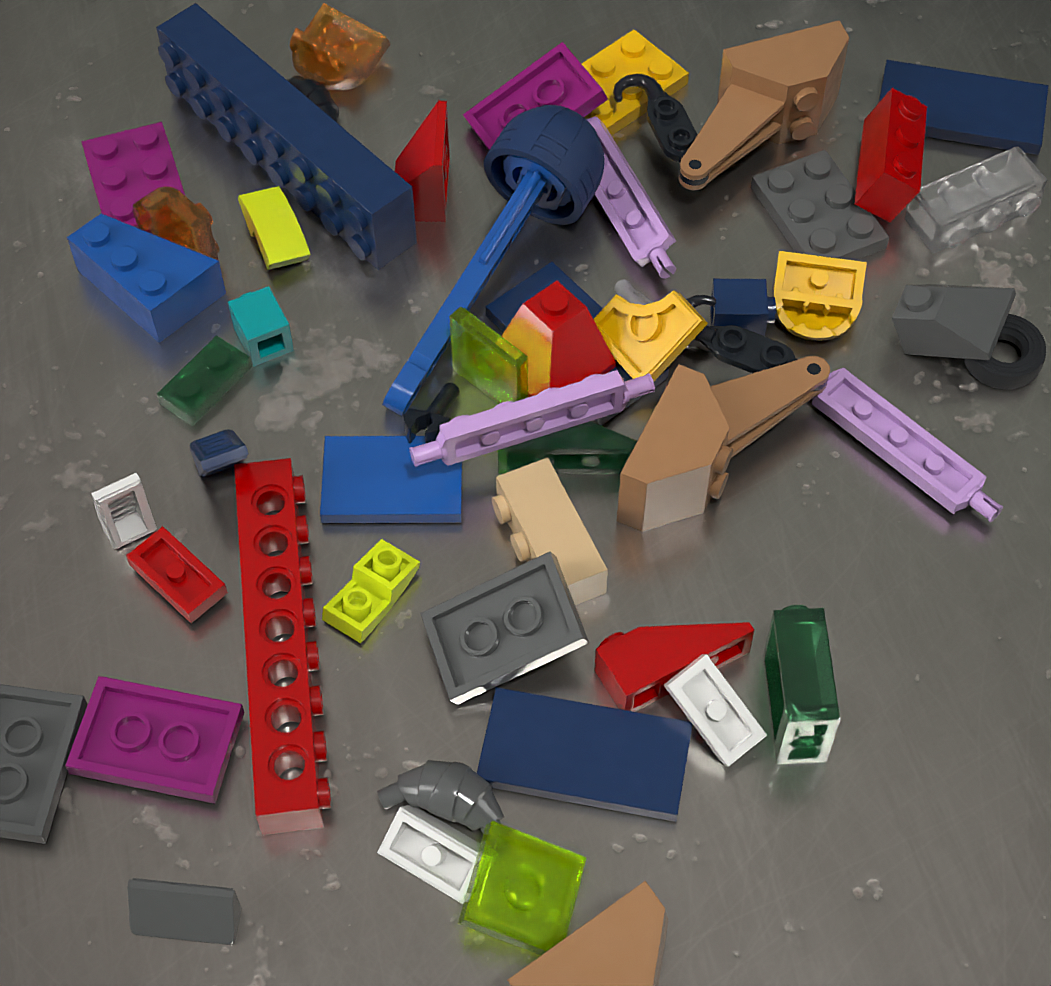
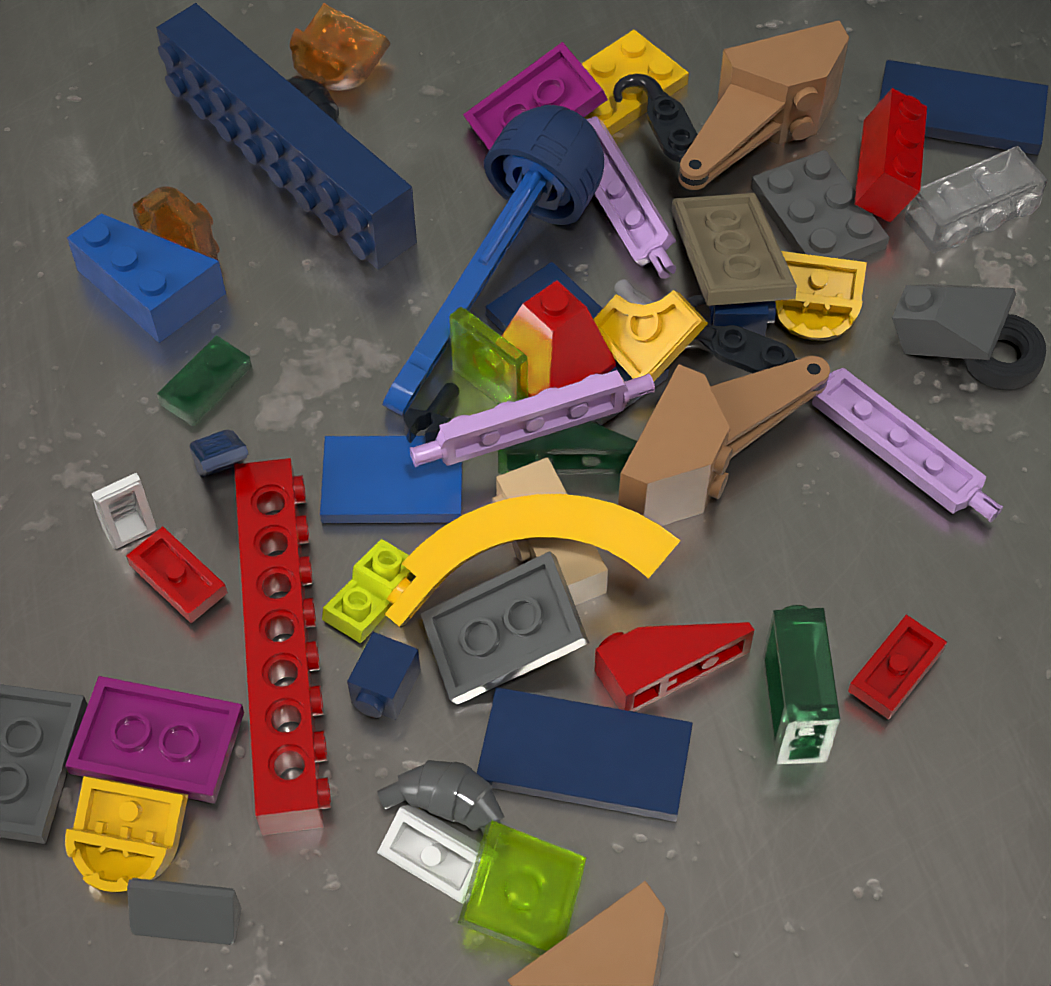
magenta plate [81,122,193,233] -> none
teal brick [228,286,294,367] -> none
neon yellow slope [238,186,311,270] -> none
red slope [395,100,450,222] -> none
white plate [664,654,767,767] -> none
none -> yellow slope [65,776,188,892]
none -> dark blue brick [347,632,421,720]
none -> yellow arch [385,494,681,627]
none -> dark tan tile [672,193,797,306]
none -> red plate [848,614,947,720]

